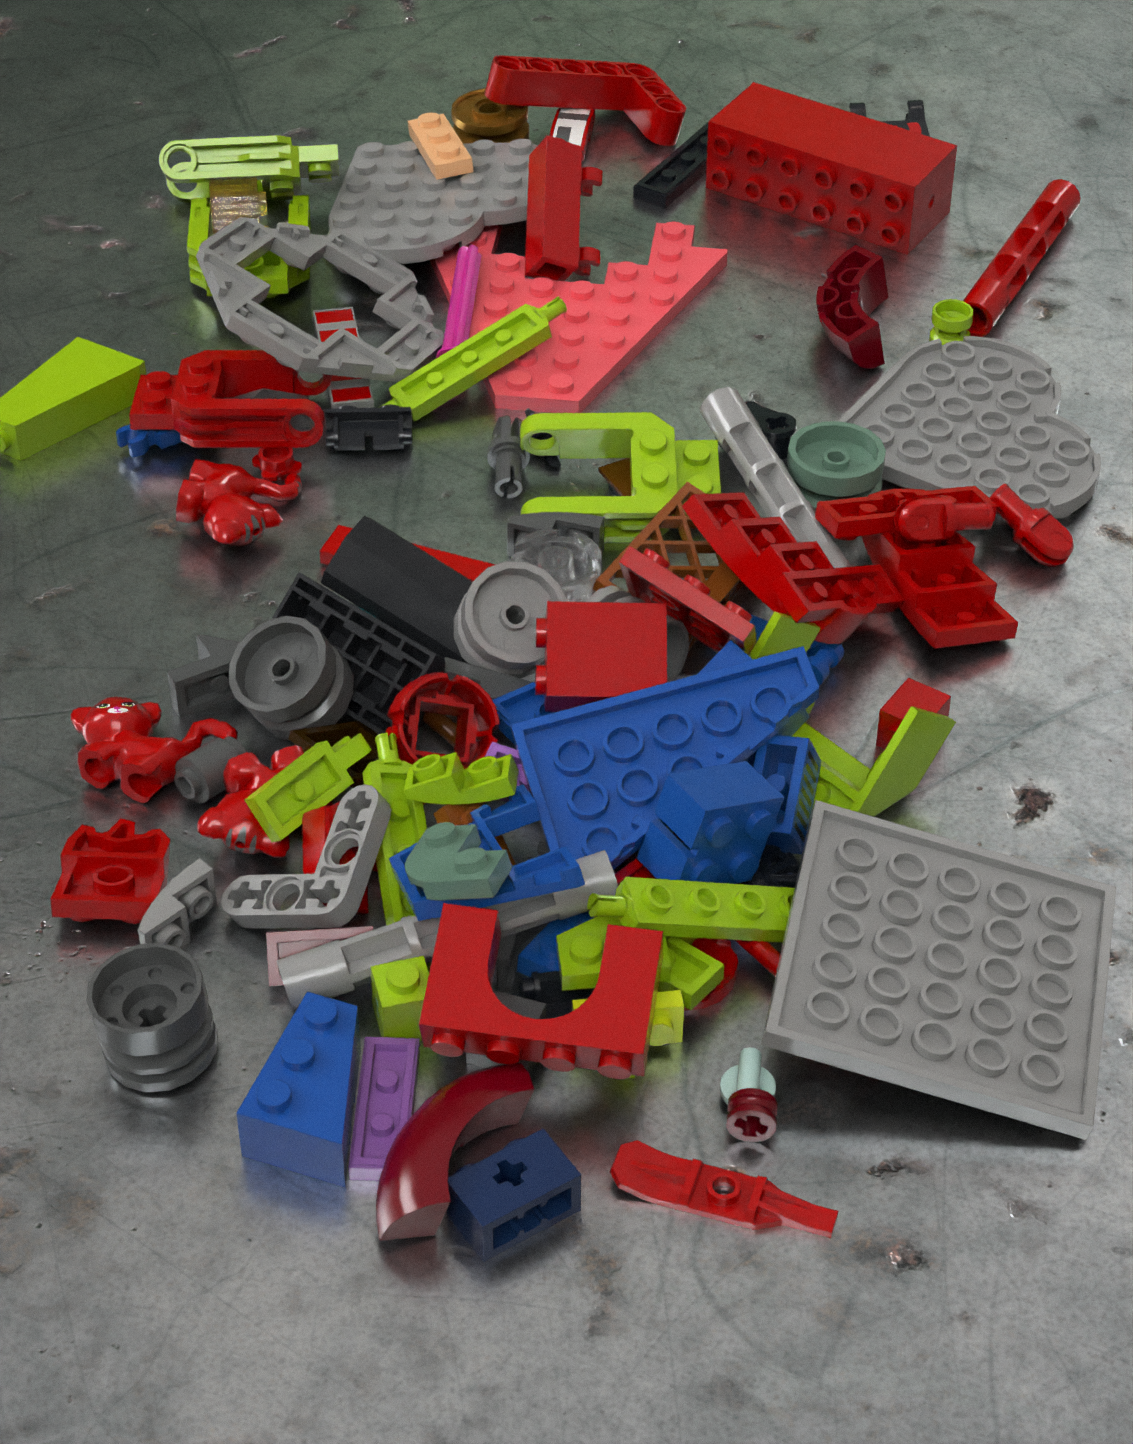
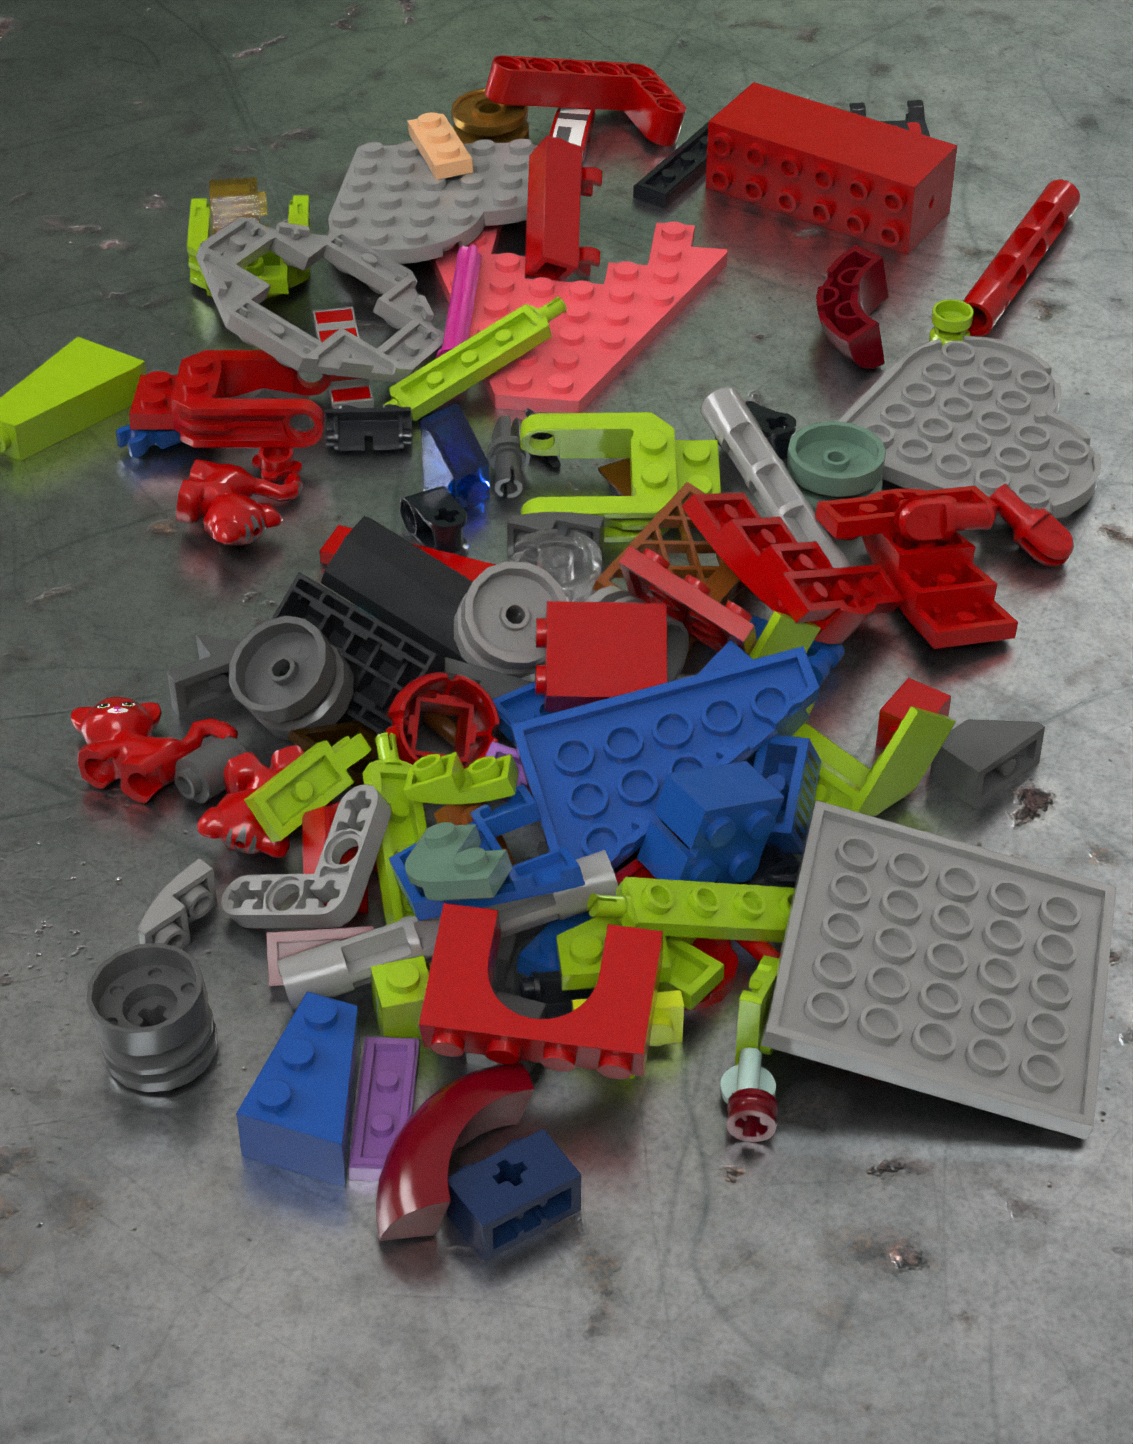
red plate [50,818,171,924] -> none
lime plate [159,135,339,203] -> none
red piece [610,1140,839,1238] -> none
none -> black piece [399,485,469,557]
none -> clear blue slope [420,403,490,511]
none -> lime wing [735,955,779,1066]
none -> dark grey slope [930,719,1045,808]

